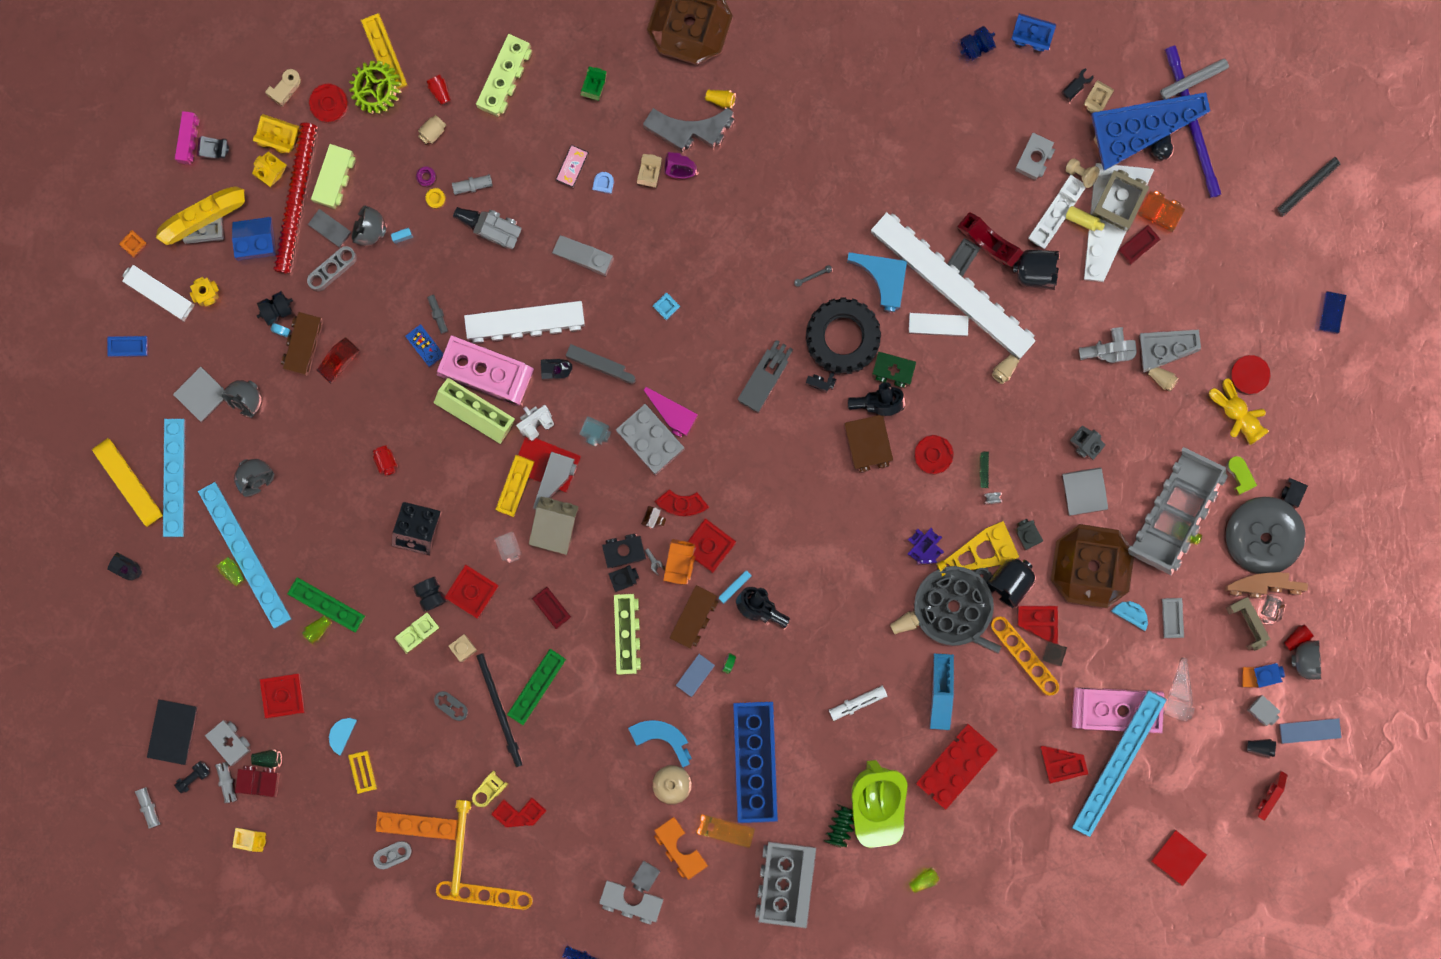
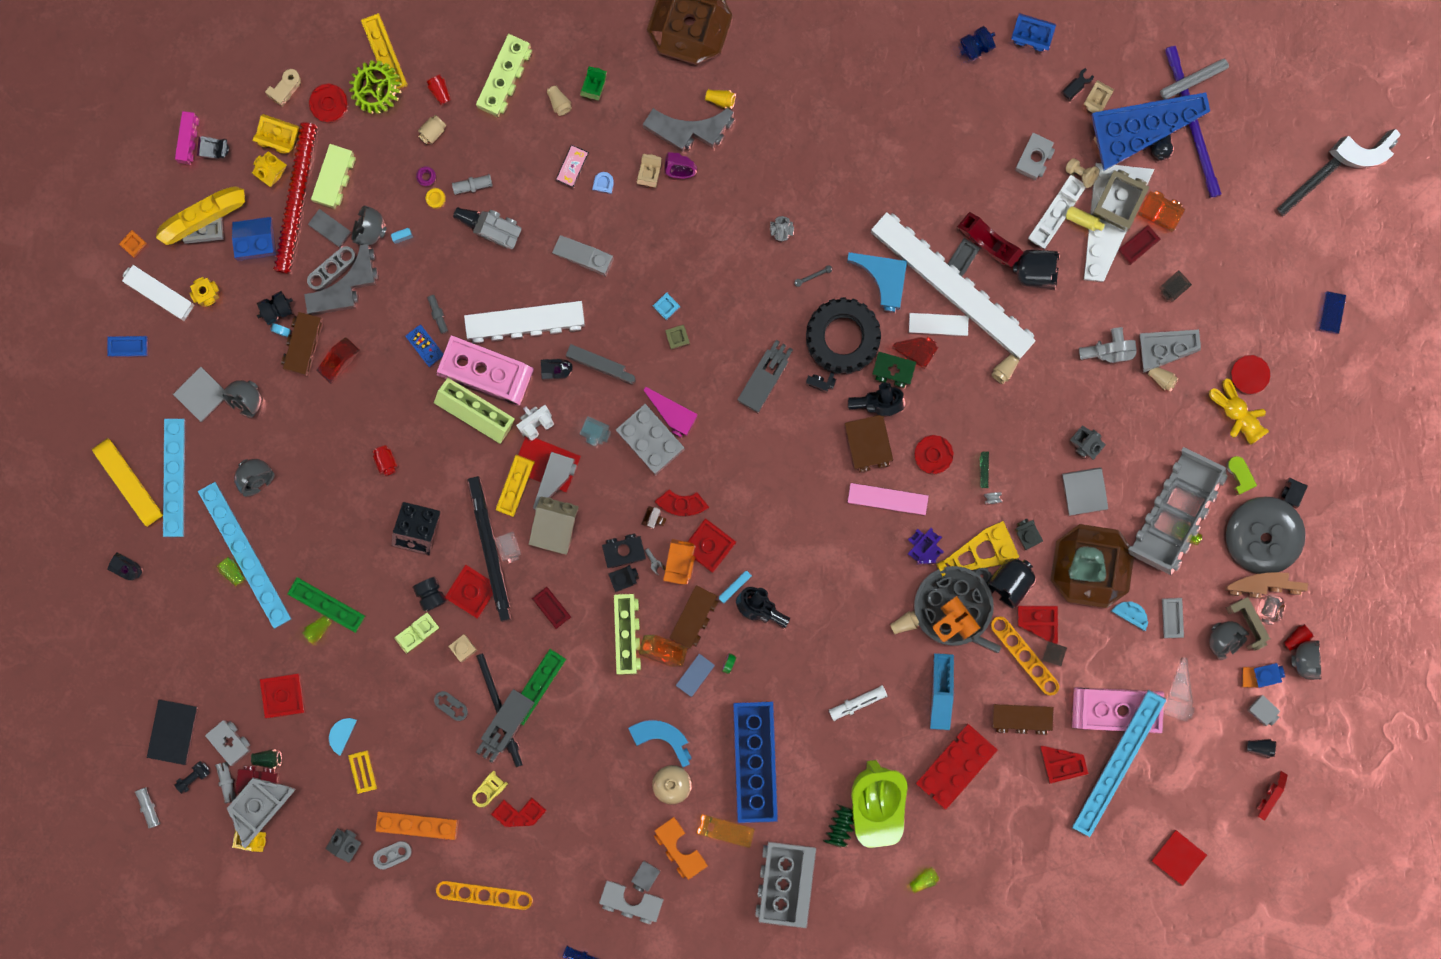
yellow piece [451,800,472,896] -> none
sand blue tile [1279,718,1342,744] -> none
none -> light grey wing [227,778,296,848]
none -> flat silver arch [304,244,378,315]
none -> dark grey brick [325,828,362,863]
none -> black piece [467,476,511,622]
none -> dark grey hinge [476,689,535,763]
none -> tan cone [547,86,572,116]
none -> clear orange brick [638,635,688,667]
none -> olive plate [665,325,690,350]
none -> light grey gear [770,216,794,241]
none -> bright pink tile [848,483,929,515]
none -> clear red slope [892,337,939,369]
none -> orange piece [933,596,981,642]
none -> reddish brown brick [992,704,1054,735]
none -> sand green hair [1069,547,1106,582]
none -> clear smoke brick [1160,271,1192,302]
none -> dark grey cylinder [1209,621,1249,660]
none -> arch [1329,129,1401,168]

